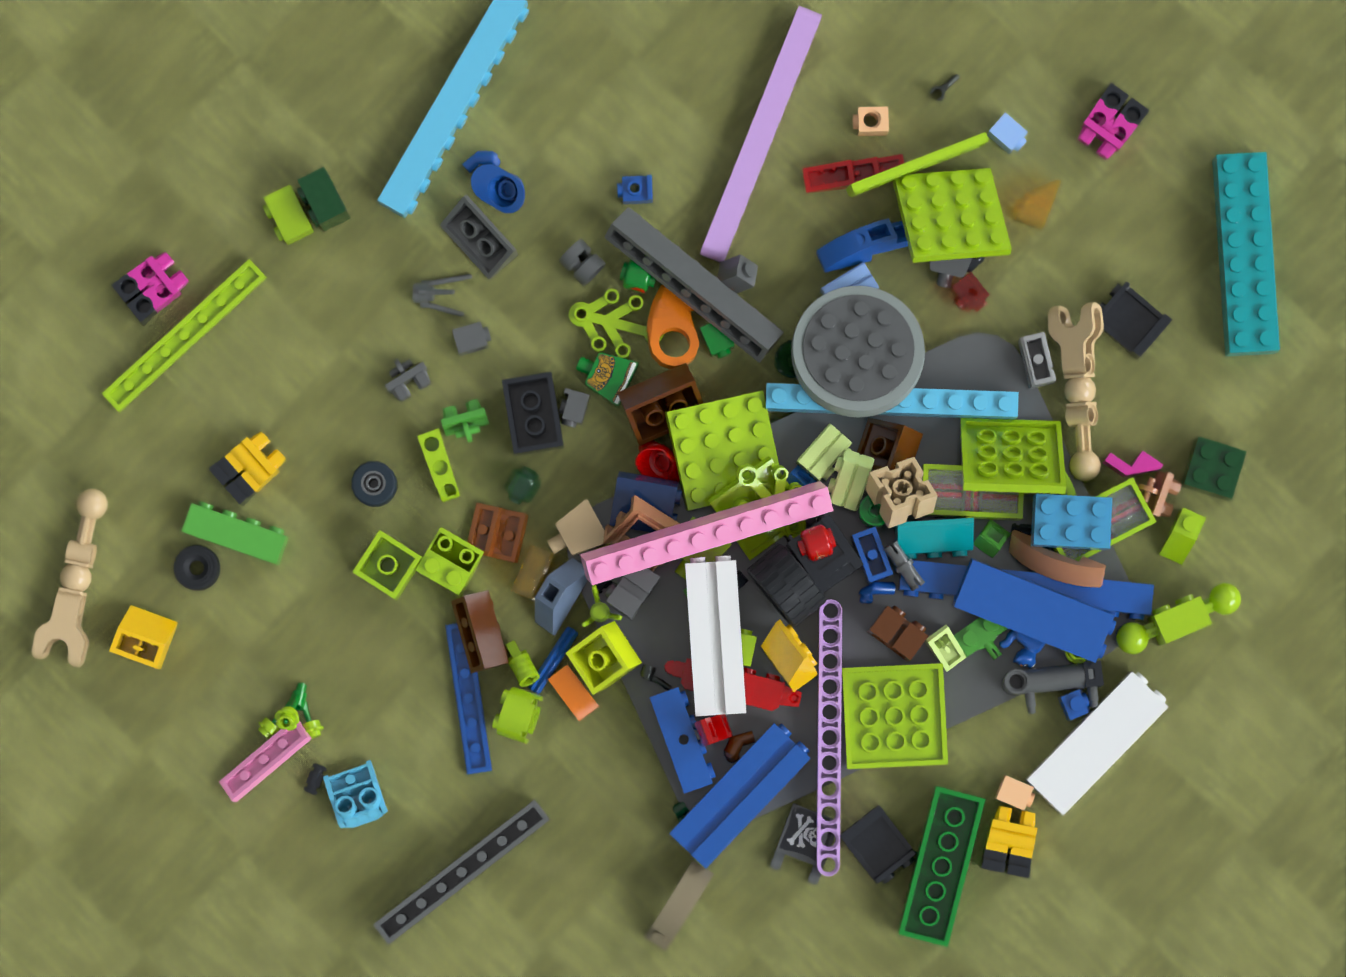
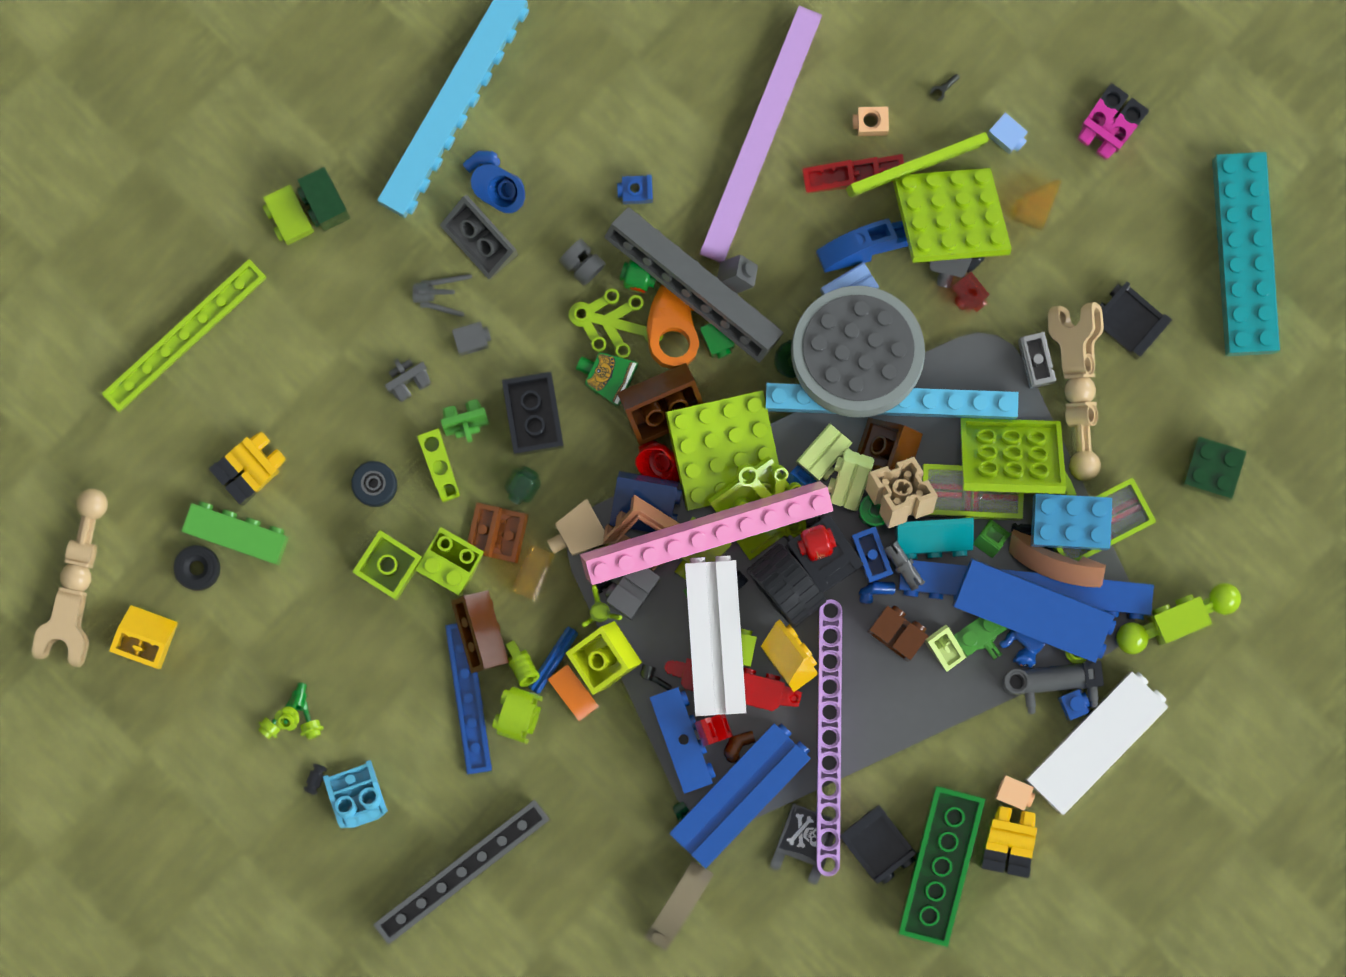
dark pink hips [111,252,189,326] -> none
bright pink plate [219,721,312,802] -> none
sand blue slope [535,558,587,635] -> none
dark grey brick [559,388,590,428] -> none
lime plate [842,663,948,769] -> none
dark pink slope [1102,451,1163,477] -> none
nougat hips [1138,471,1182,517] -> none
lime slope [1159,507,1206,565] -> none

